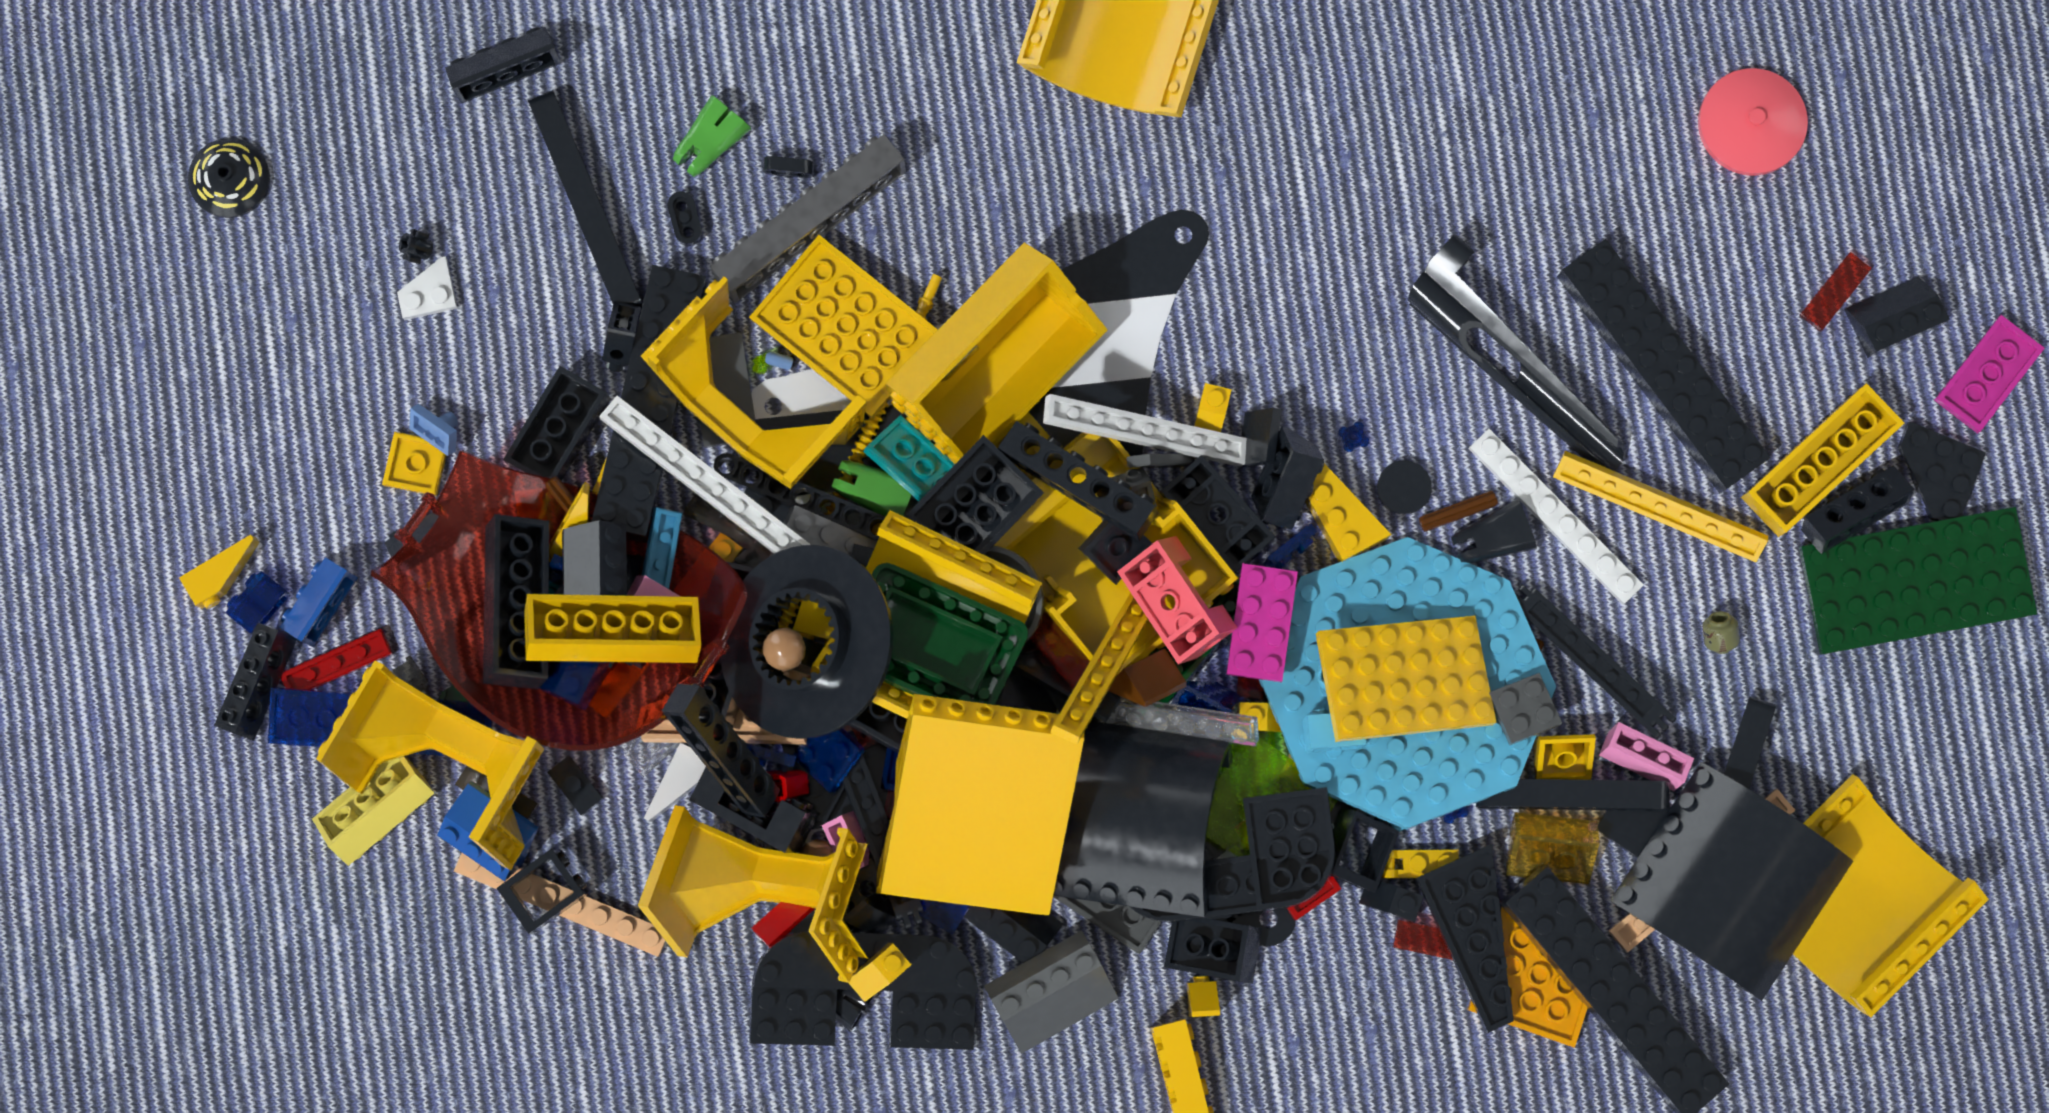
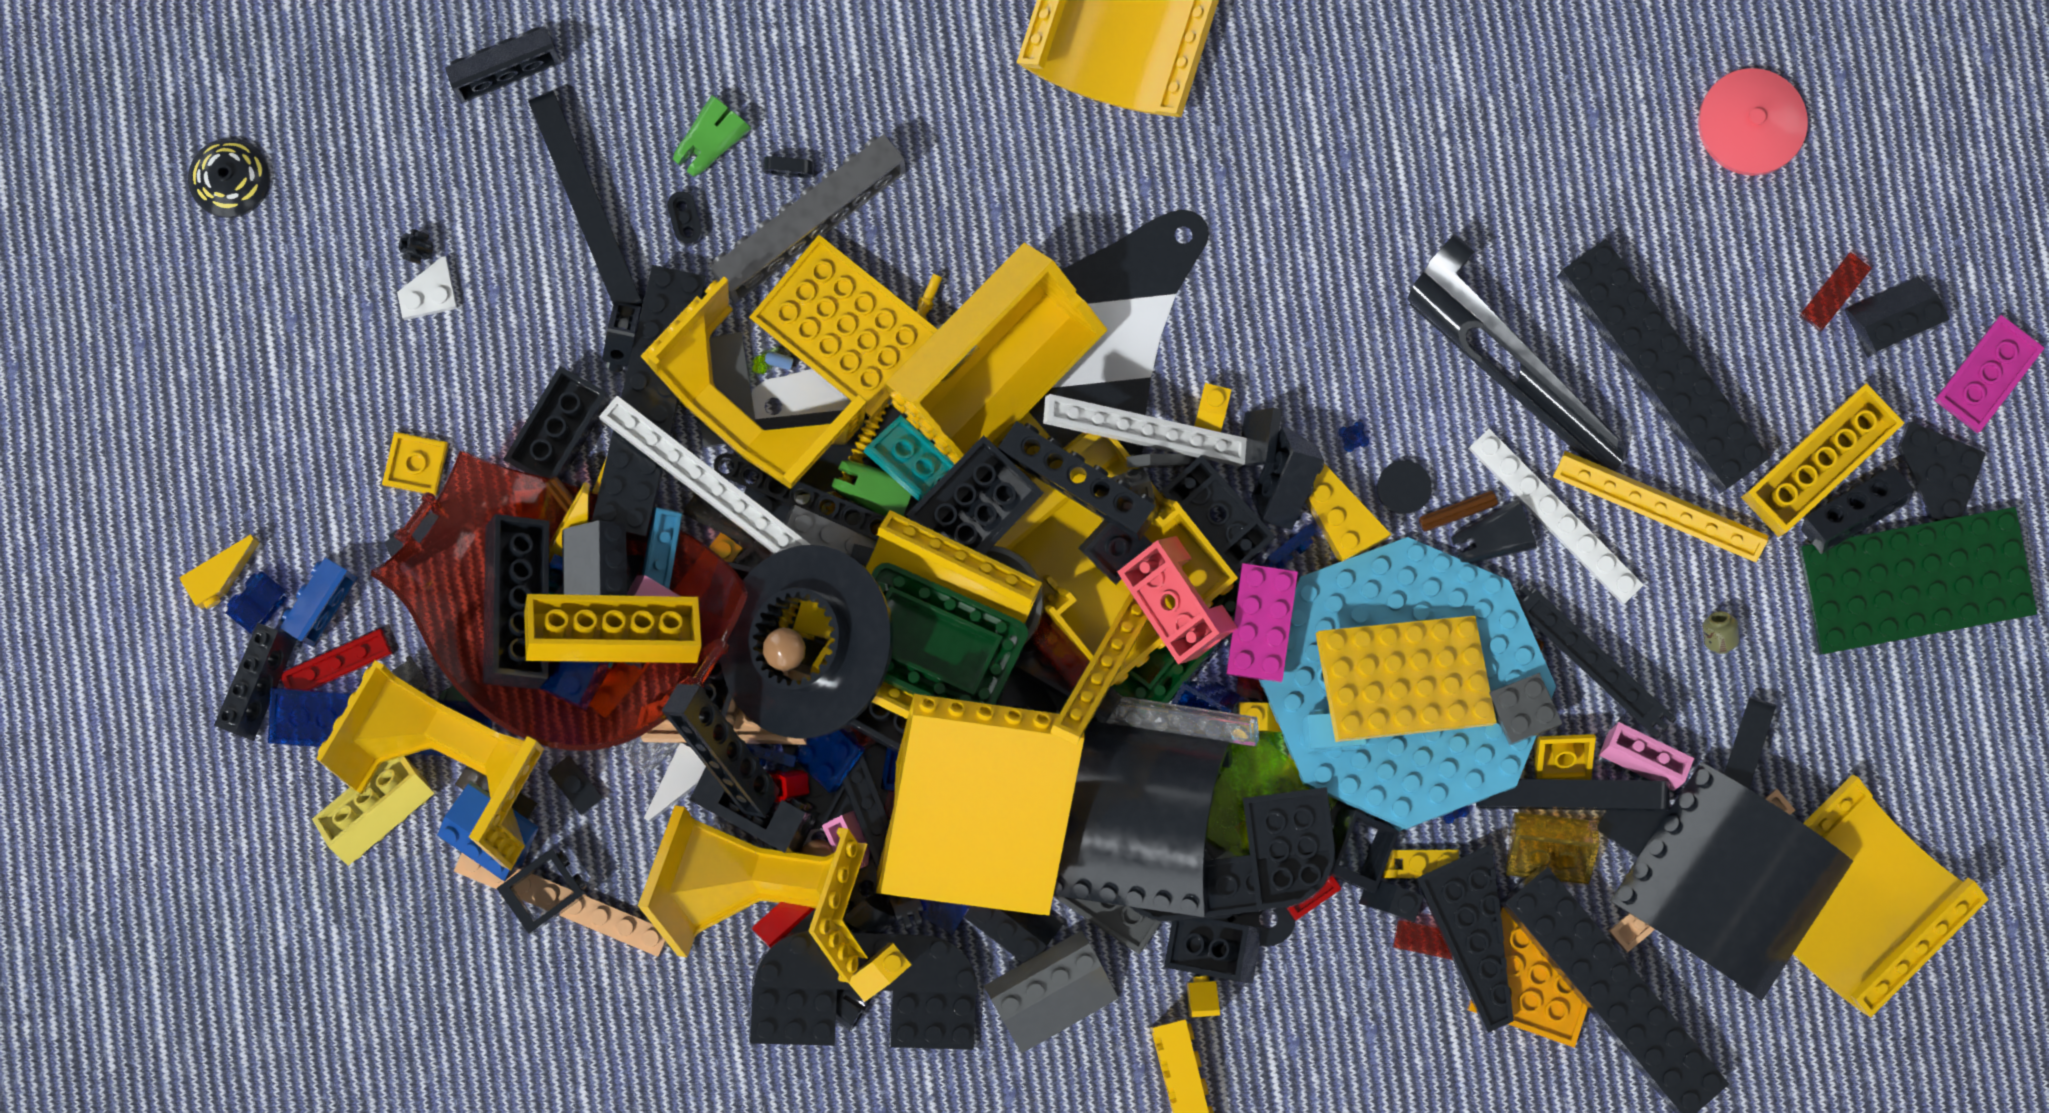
medium blue tile [409,404,458,456] -> none
reddish brown slope [1108,649,1187,707] -> none

